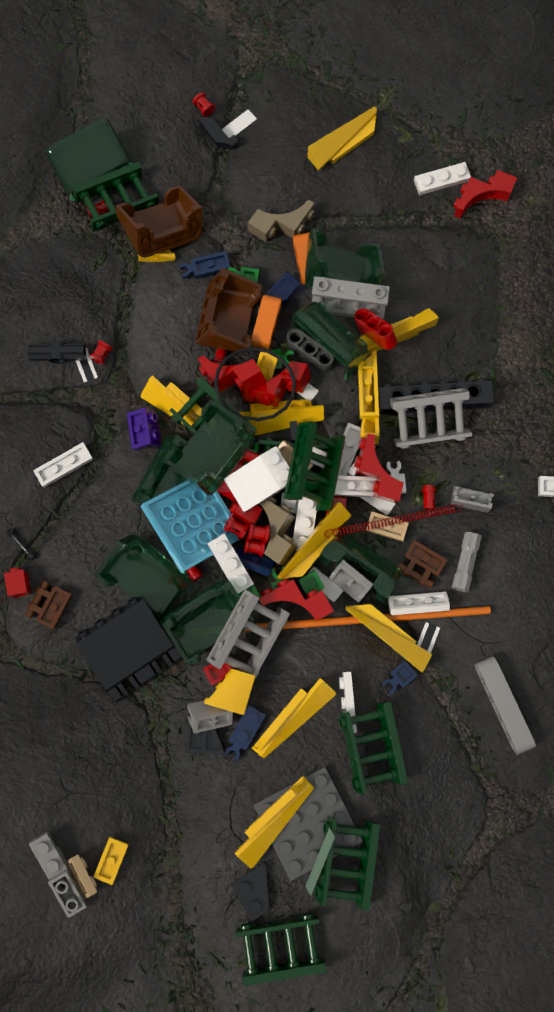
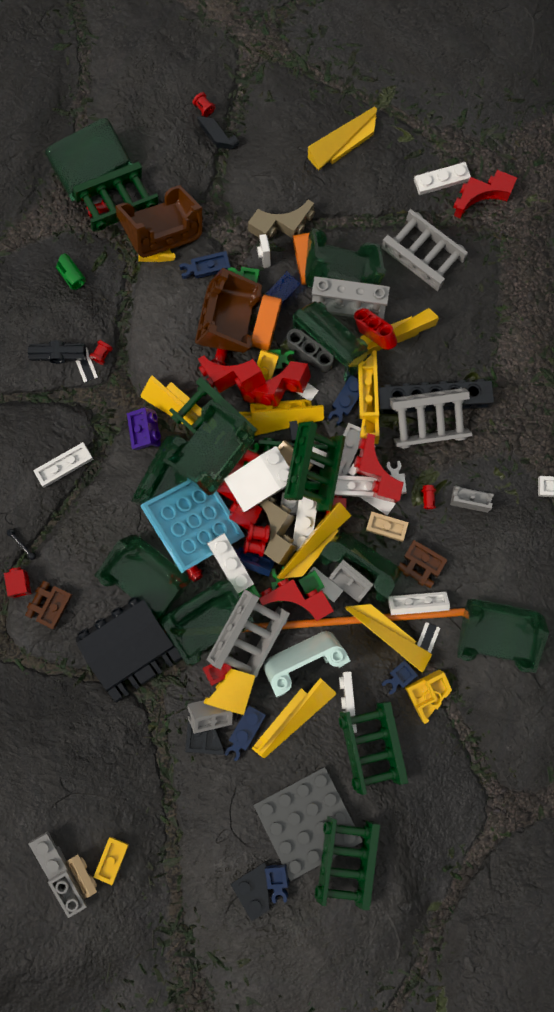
black piece [214,347,296,421] -> none
white sticker [222,110,257,138] -> none
red bush [223,516,249,540] -> none
yellow wedge [235,776,314,868] -> none
dark green fence [236,913,327,986] -> none
sand green sticker [306,827,335,896] -> none
red piece [324,504,462,538] -> none
light grey axle [452,532,482,592] -> none
light grey beam [474,656,536,755] -> none
none -> green arm [56,254,86,290]
none -> white plate [257,234,271,268]
none -> light aqua windscreen [263,631,350,698]
none -> dark blue plate [265,864,289,903]
none -> dark blue plate [328,375,359,426]
none -> light grey fence [381,209,468,291]
none -> yellow slope [405,670,452,724]
none -> clear green windscreen [457,599,549,673]

